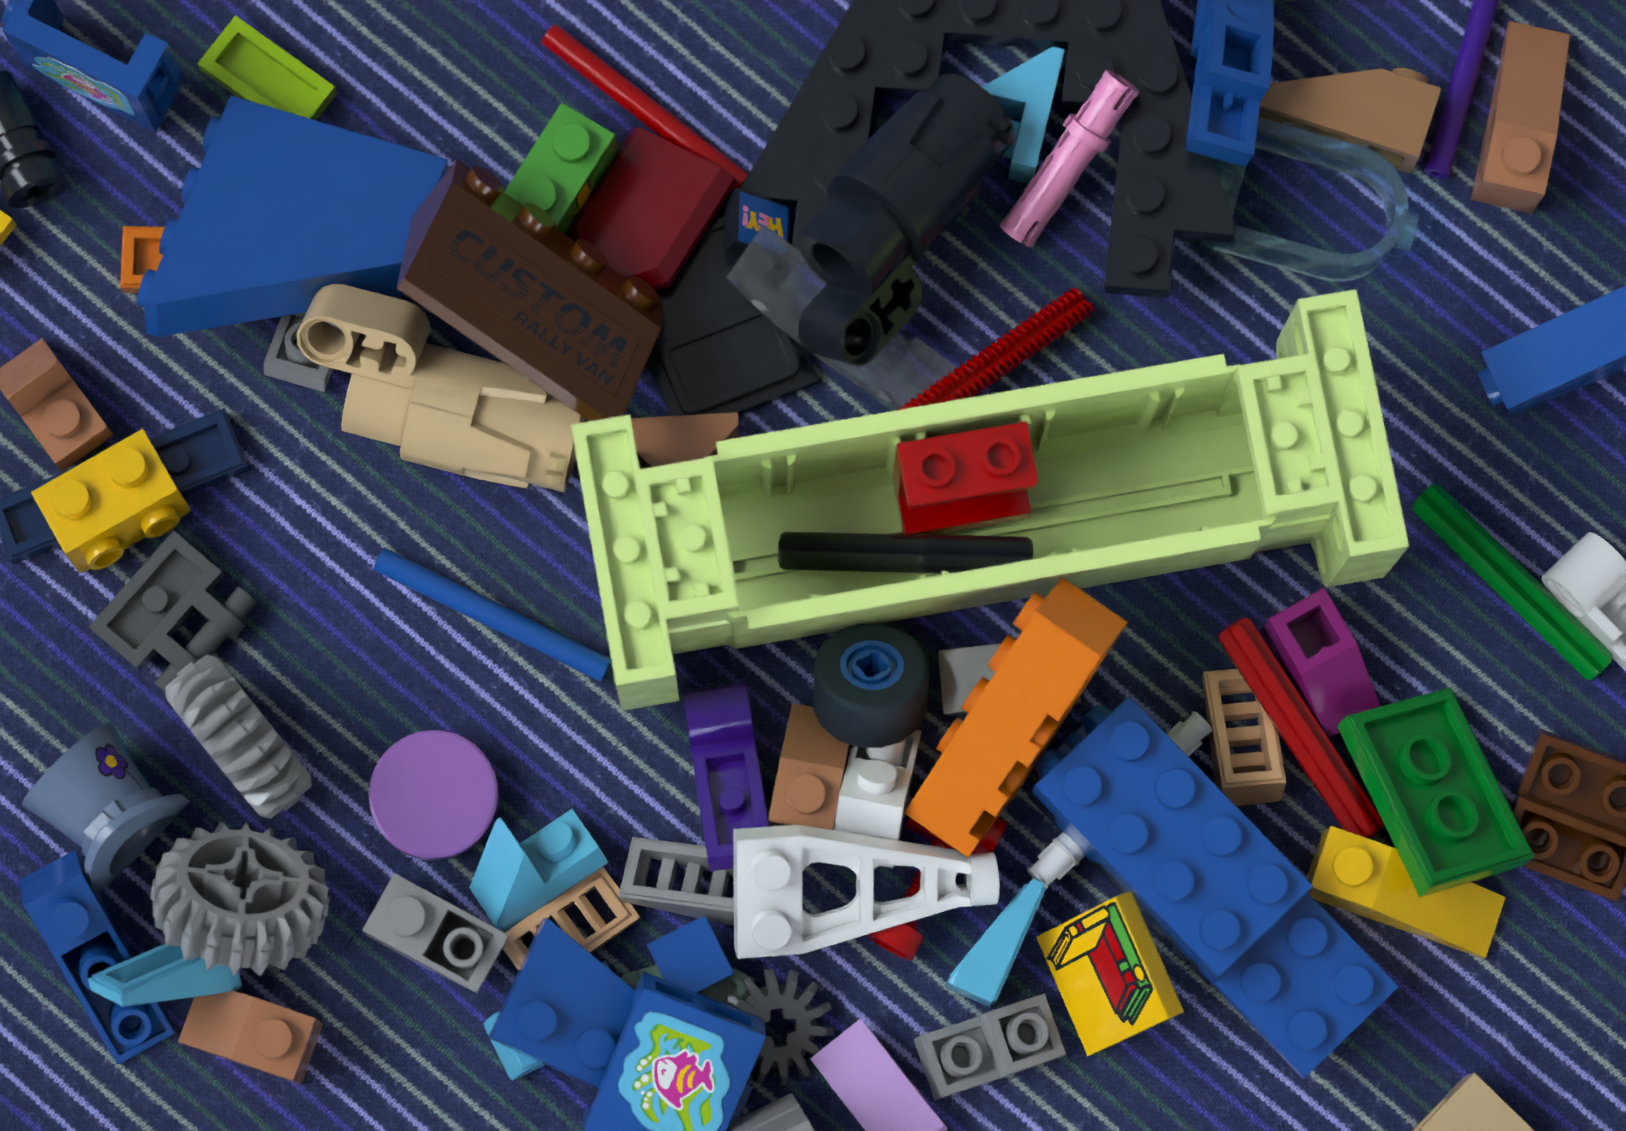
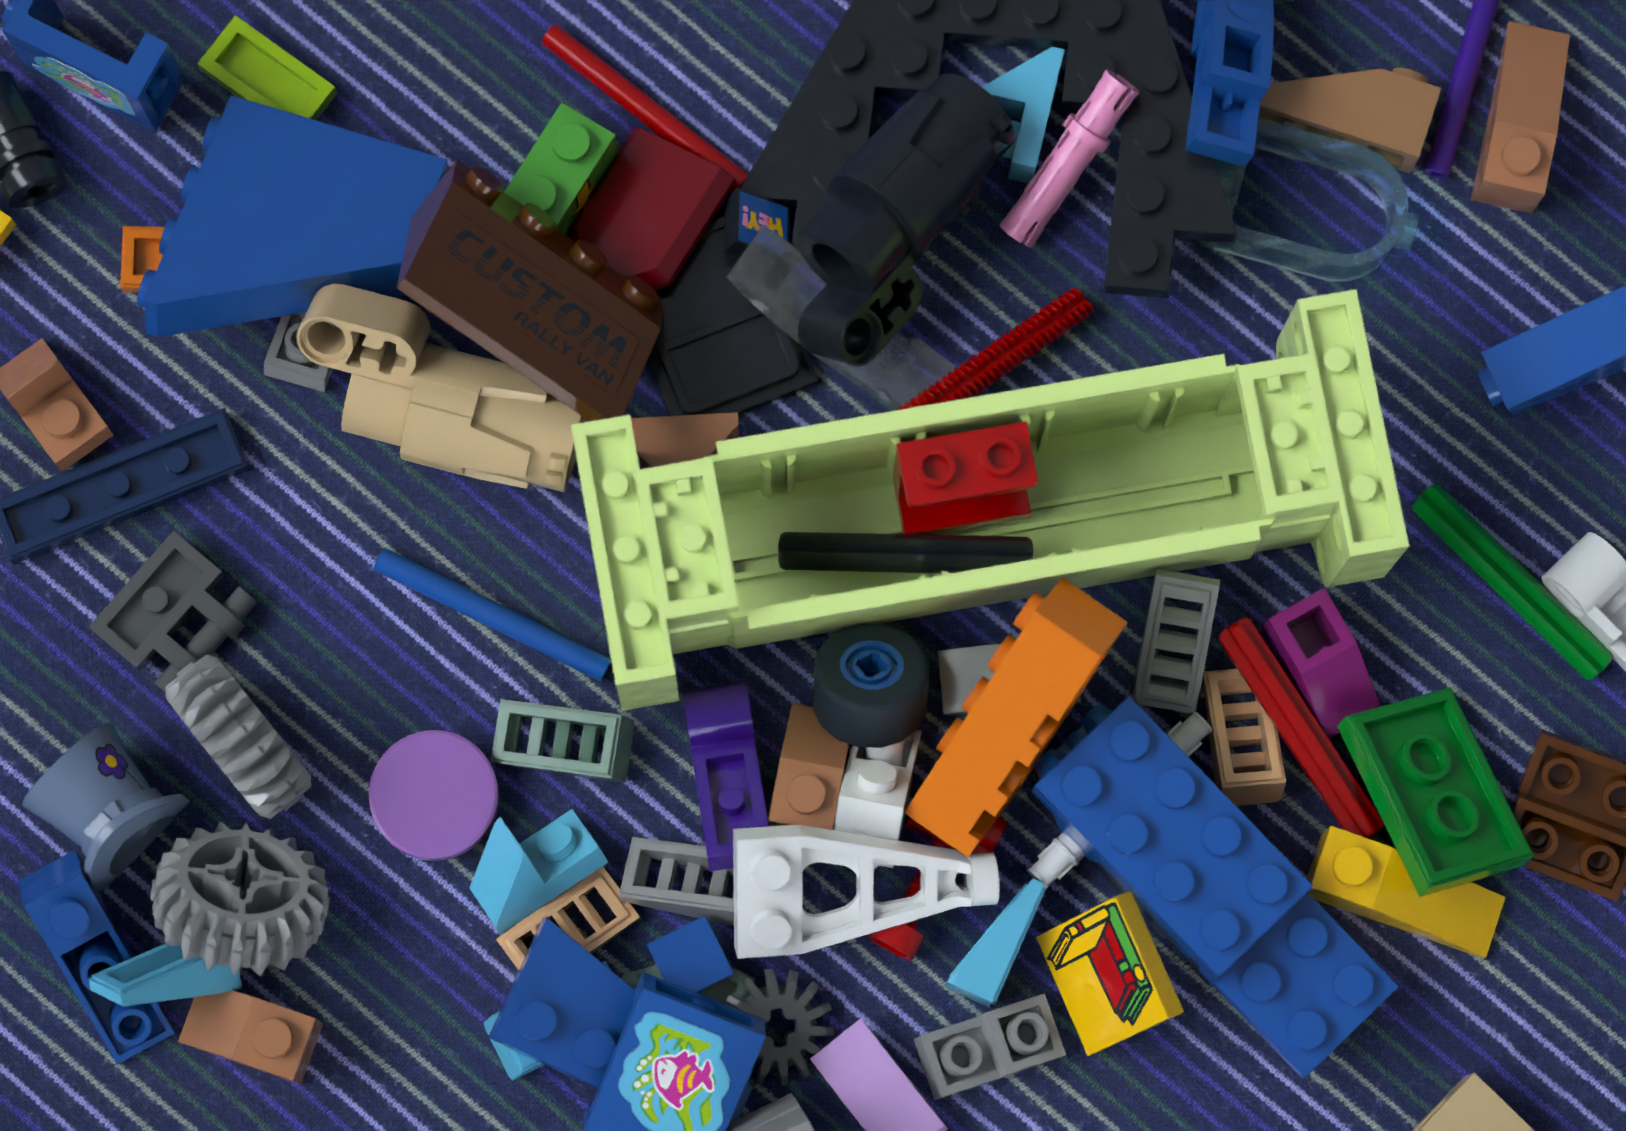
yellow bracket [31,429,191,573] -> none
light grey slope [362,873,509,994] -> none
none -> sand green slope [490,699,635,783]
none -> light grey slope [1133,569,1220,713]

